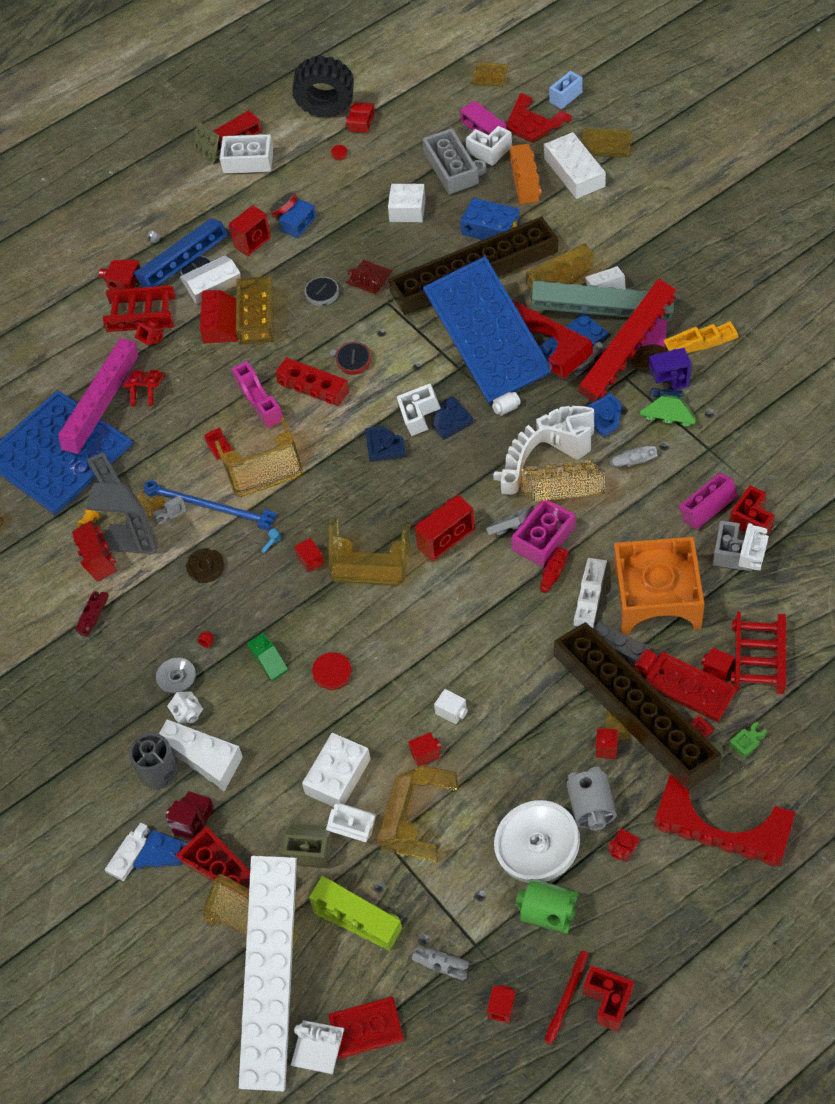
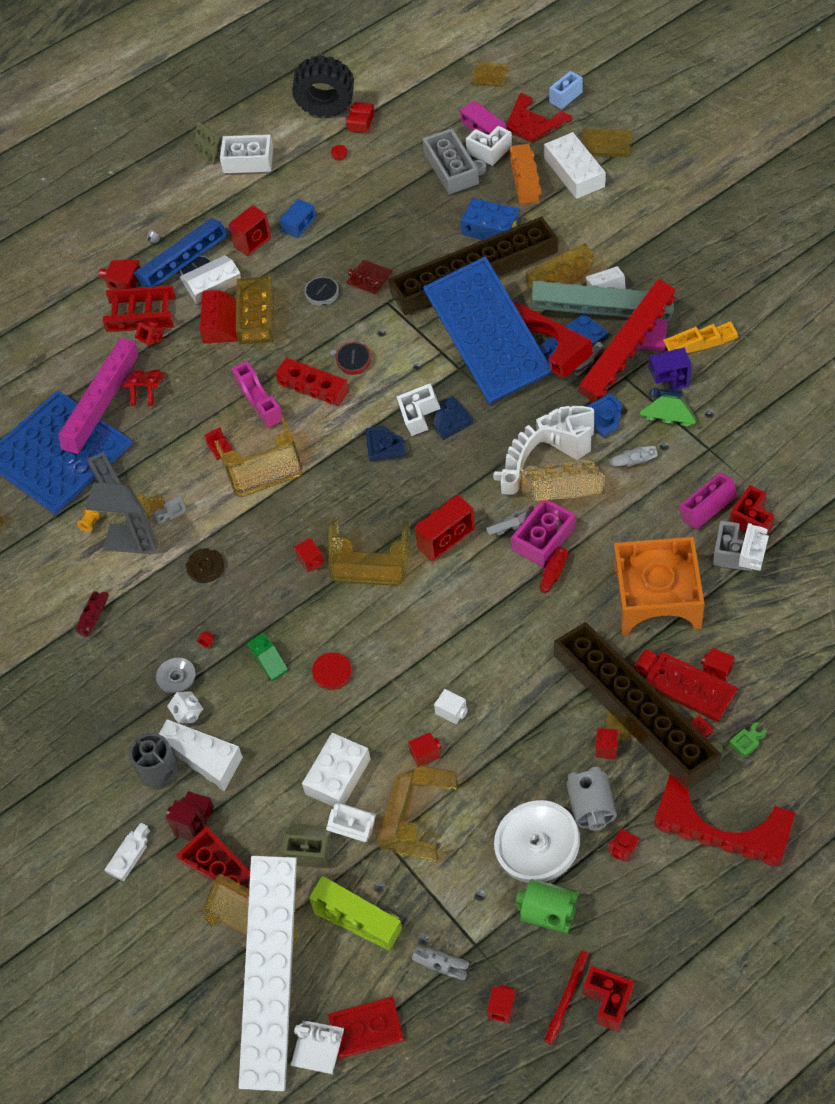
red wedge [72,521,117,582] -> none
blue wing [134,830,188,869] -> none
blue hinge [144,480,277,531] -> none
red brick [213,110,262,150] -> none
dark azure hand [261,528,281,553] -> none
tile [268,191,298,218] -> none
white brick [388,184,426,222] -> none
white brick [492,392,520,416] -> none
white slope [574,558,607,628] -> none
dark grey plate [593,621,651,663] -> none
dark brown dish [631,344,666,370] -> none
red fence [730,611,786,695] -> none

